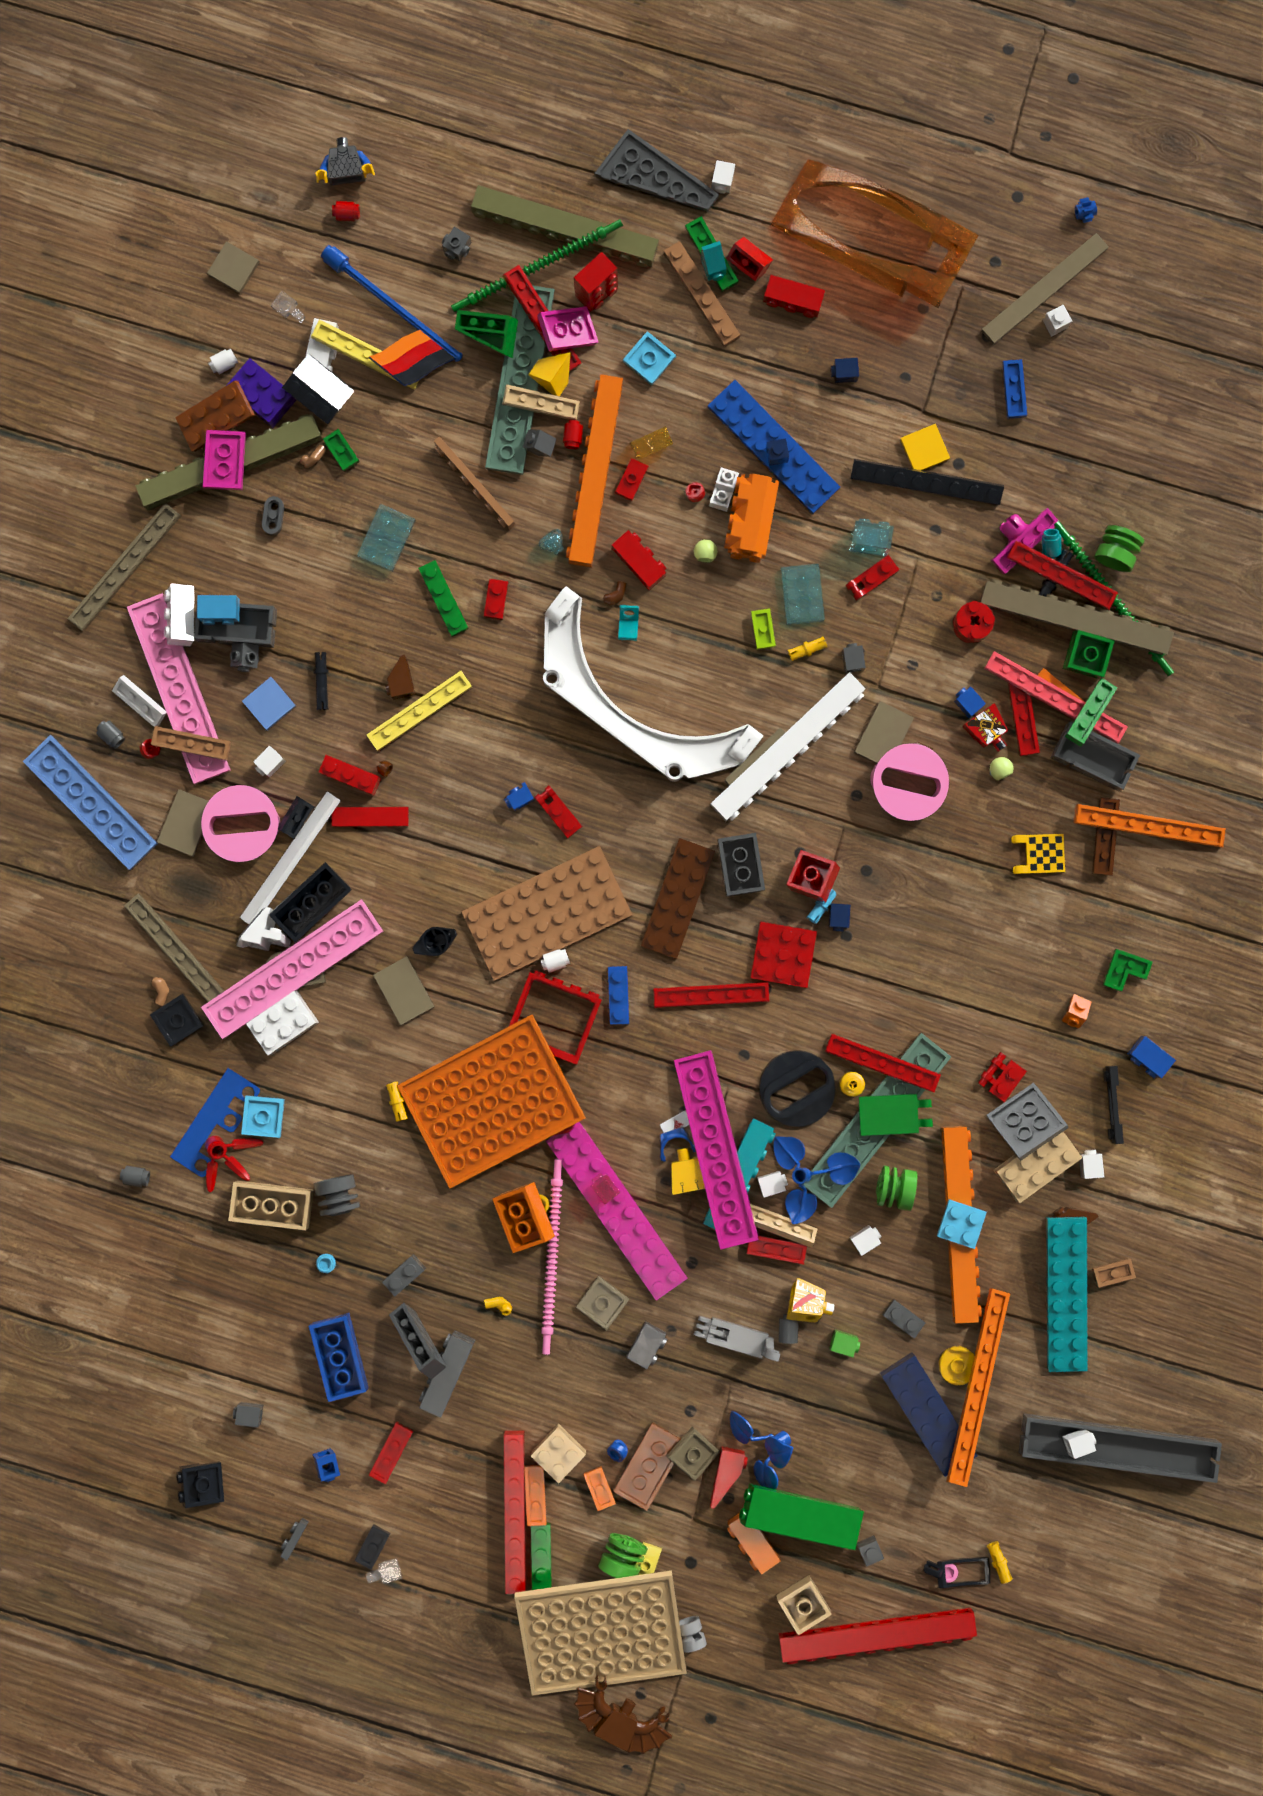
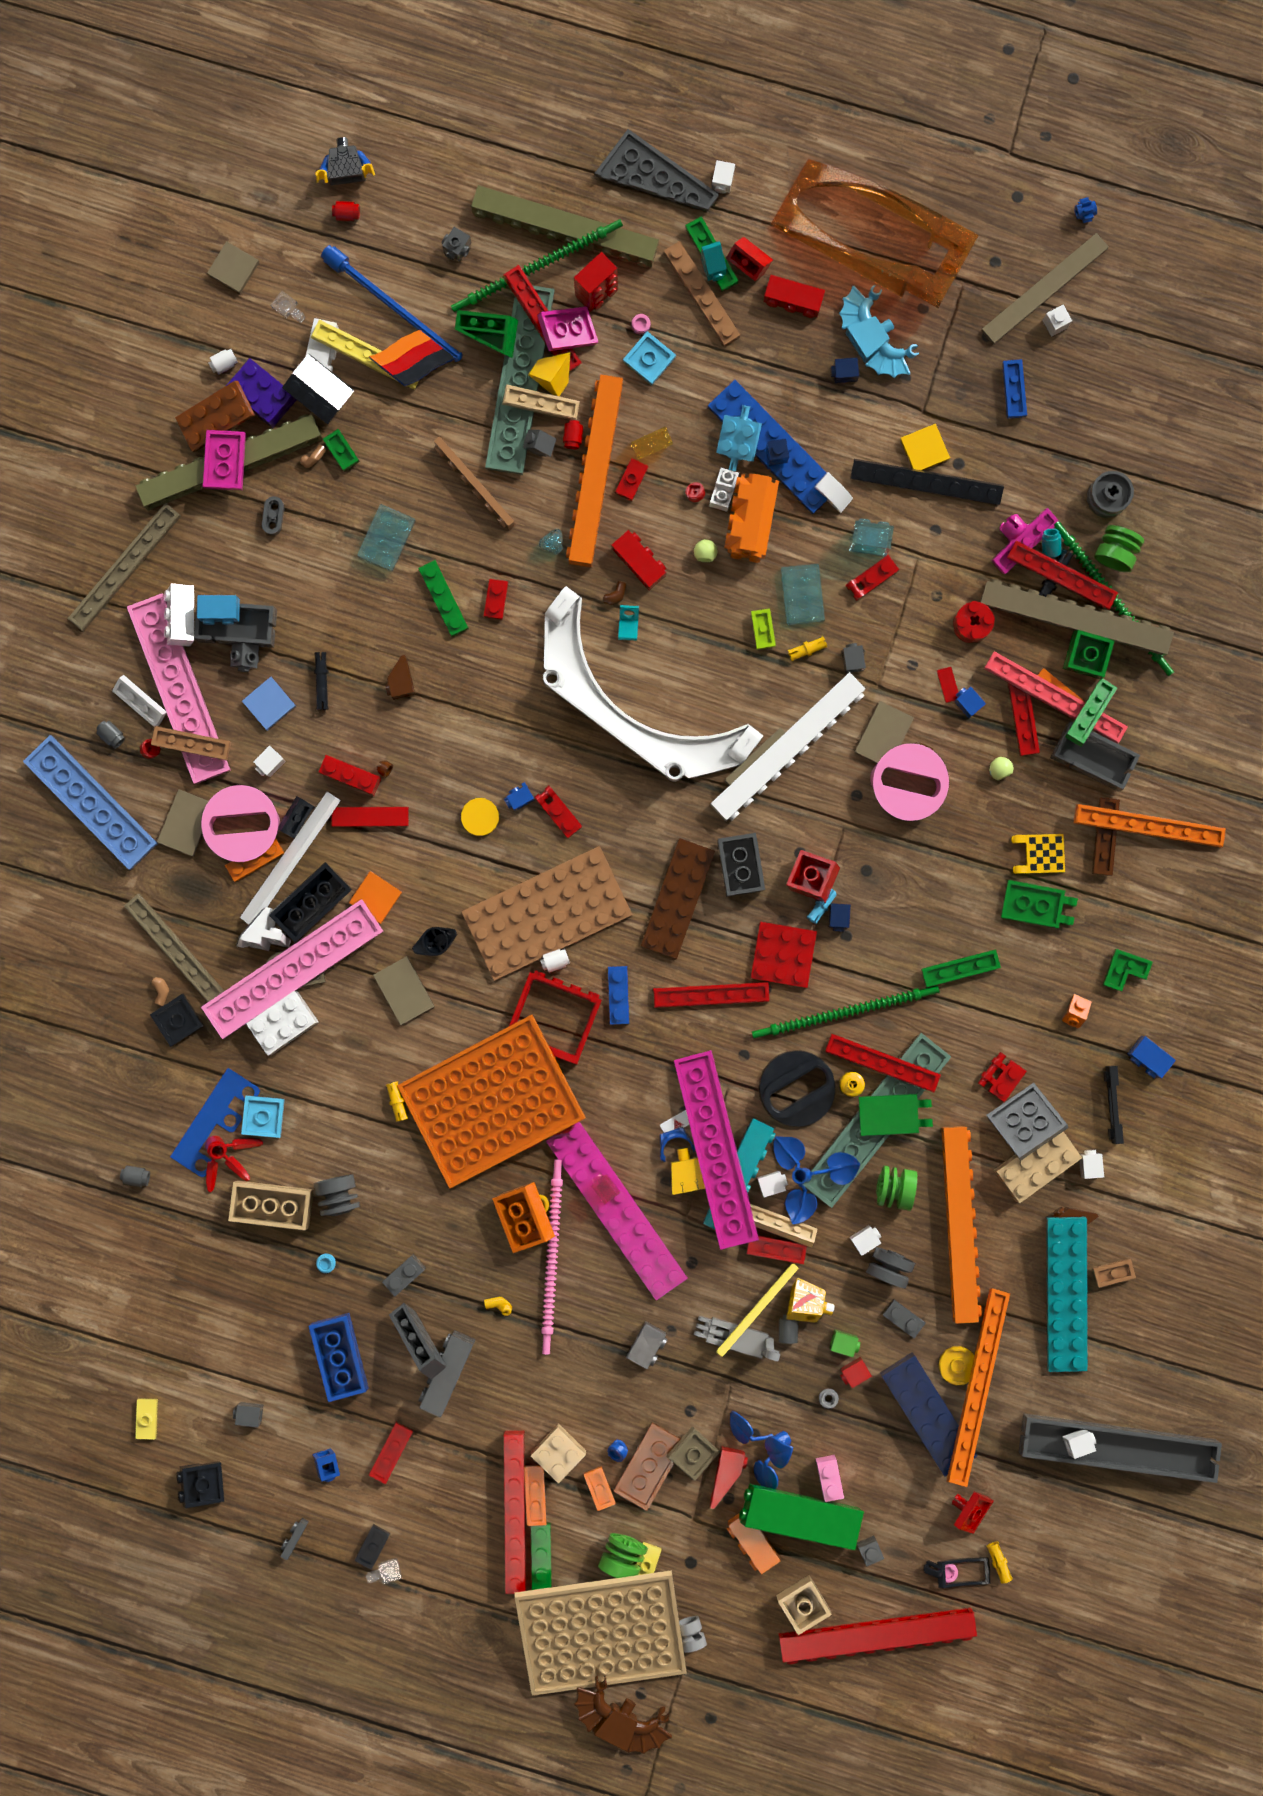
light yellow plate [367,671,472,751] -> none
dark tan tile [575,1275,630,1331] -> none
medium azure plate [937,1199,987,1249] -> none
torso [962,703,1008,752] -> none
none -> light yellow plate [136,1399,158,1439]
none -> orange plate [225,837,285,882]
none -> orange tile [349,871,402,924]
none -> yellow tile [461,798,499,836]
none -> bright pink tile [632,314,650,335]
none -> medium azure plate [716,405,762,471]
none -> light yellow tile [716,1264,799,1357]
none -> green hose [751,985,940,1039]
none -> white slope [815,472,853,513]
none -> bright pink brick [815,1455,844,1502]
none -> light grey plate [819,1389,839,1409]
none -> medium azure torso [839,285,919,378]
none -> red brick [840,1357,872,1388]
none -> dark grey wheel [866,1247,916,1289]
none -> green plate [921,949,1001,987]
none -> red sticker [937,667,958,703]
none -> red tile [952,1491,994,1534]
none -> green tile [1001,880,1078,928]
none -> dark grey wheel [1087,471,1134,518]

